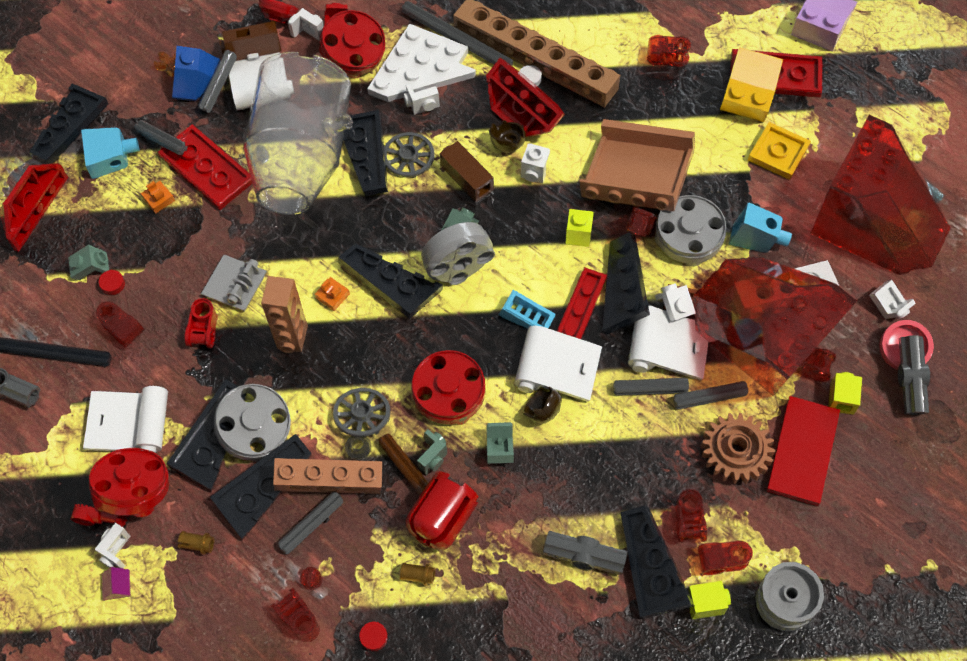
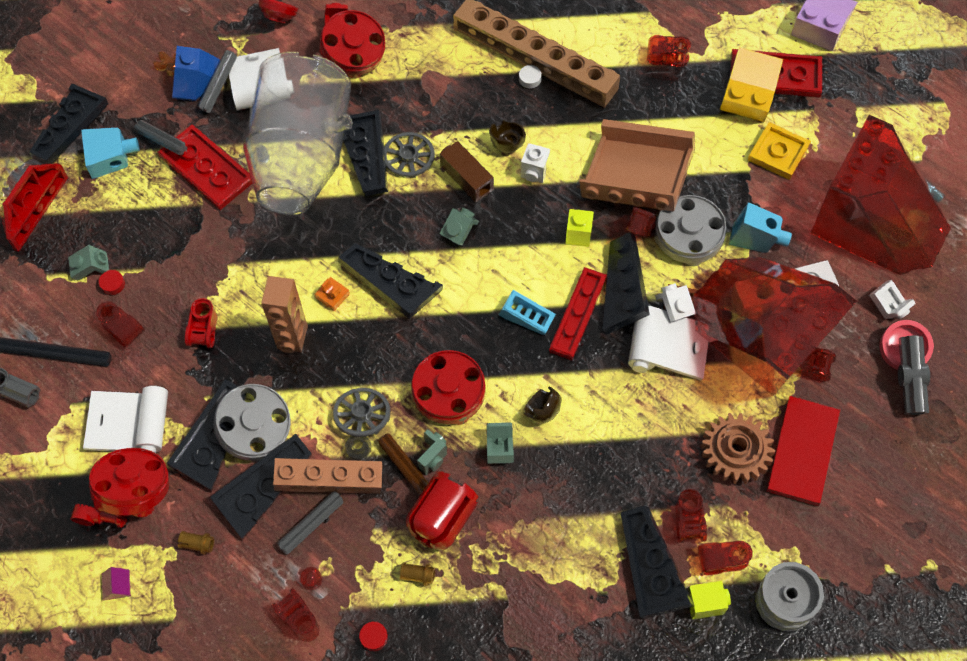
white bracket [95,523,131,569] -> none
orange tile [141,181,175,214] -> none
light grey hinge [201,255,267,312] -> none
reddish brown brick [219,21,282,61] -> none
white bracket [288,8,324,41] -> none
white wing [367,24,476,102] -> none
dark grey axle [402,1,513,66] -> none
white bracket [403,83,440,115] -> none
light grey piece [421,222,495,285] -> none
red wedge [486,58,565,137] -> none
white door [514,326,602,402] -> none
dark grey piece [543,531,628,576] -> none
dark grey axle [613,378,689,395] -> none
dark grey axle [673,381,748,409] -> none
neon yellow brick [828,372,862,415] -> none

